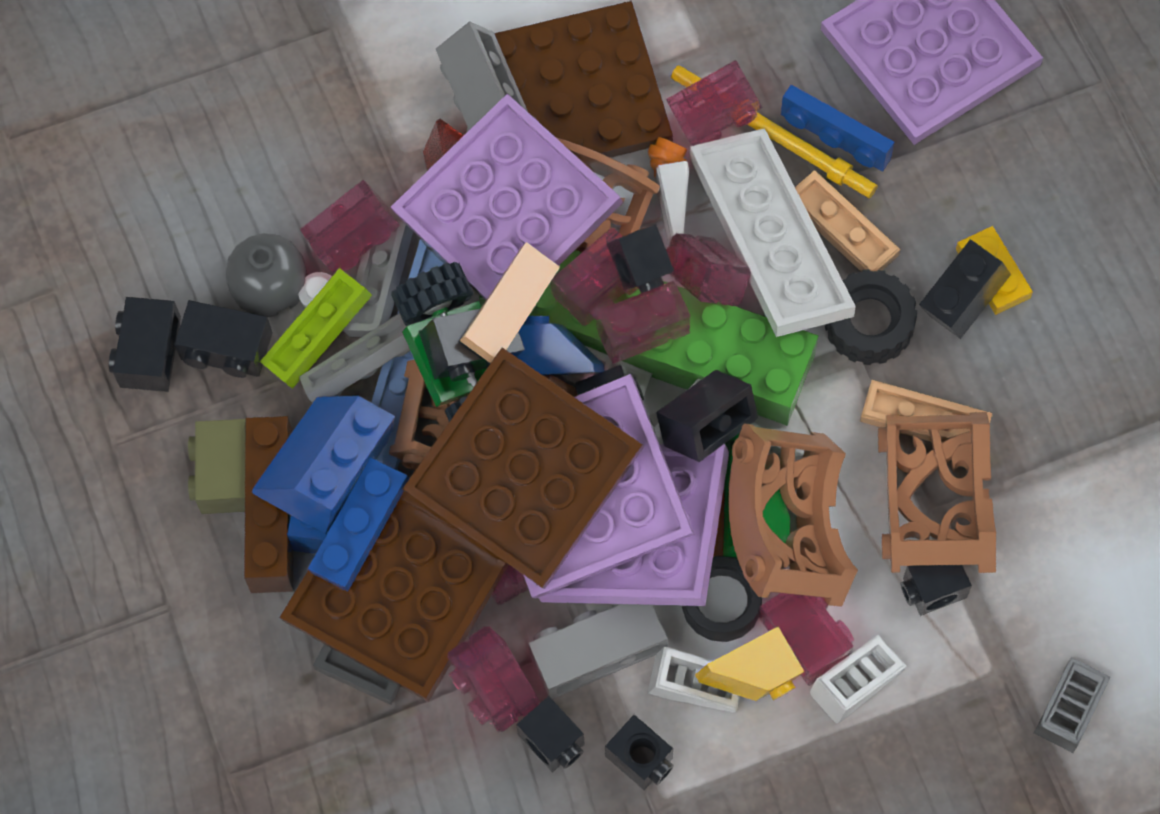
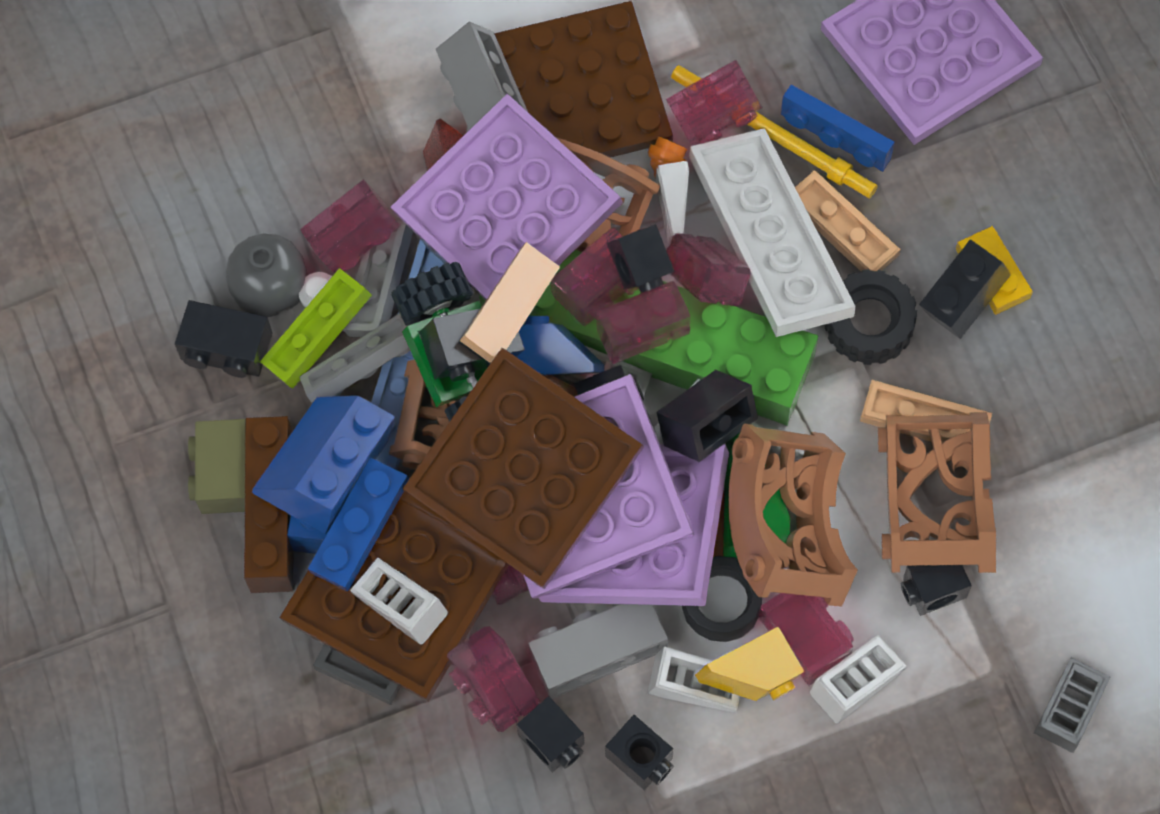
black brick [109,297,181,392] -> none
none -> white slope [350,558,448,644]

